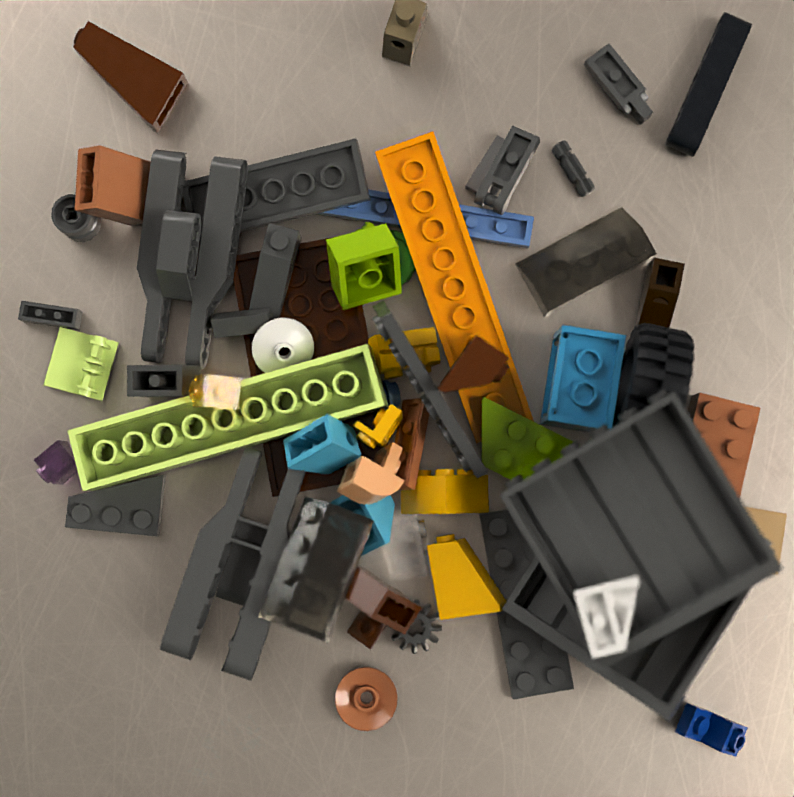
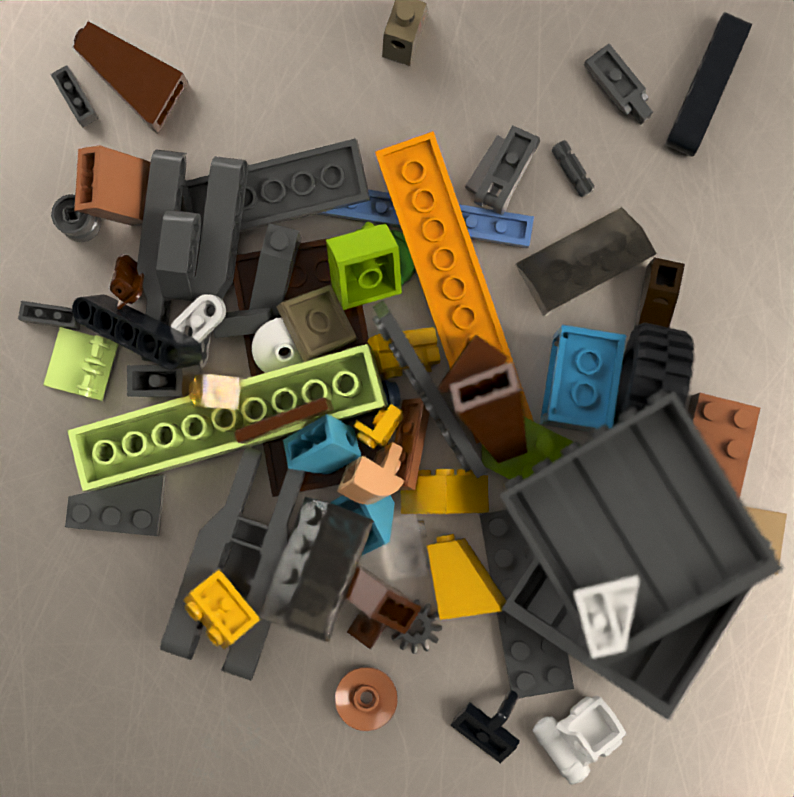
clear purple brick [34,440,78,484] -> none
blue slope [675,703,748,757] -> none
none -> dark grey piece [50,65,99,127]
none -> black beam [72,294,202,370]
none -> reddish brown hinge [109,255,145,310]
none -> white plate [171,294,226,343]
none -> yellow bracket [184,570,260,650]
none -> reddish brown tile [234,397,334,444]
none -> dark tan tile [277,285,358,362]
none -> reddish brown slope [450,362,527,464]
none -> black plate [450,691,520,763]
none -> white piece [532,696,627,785]

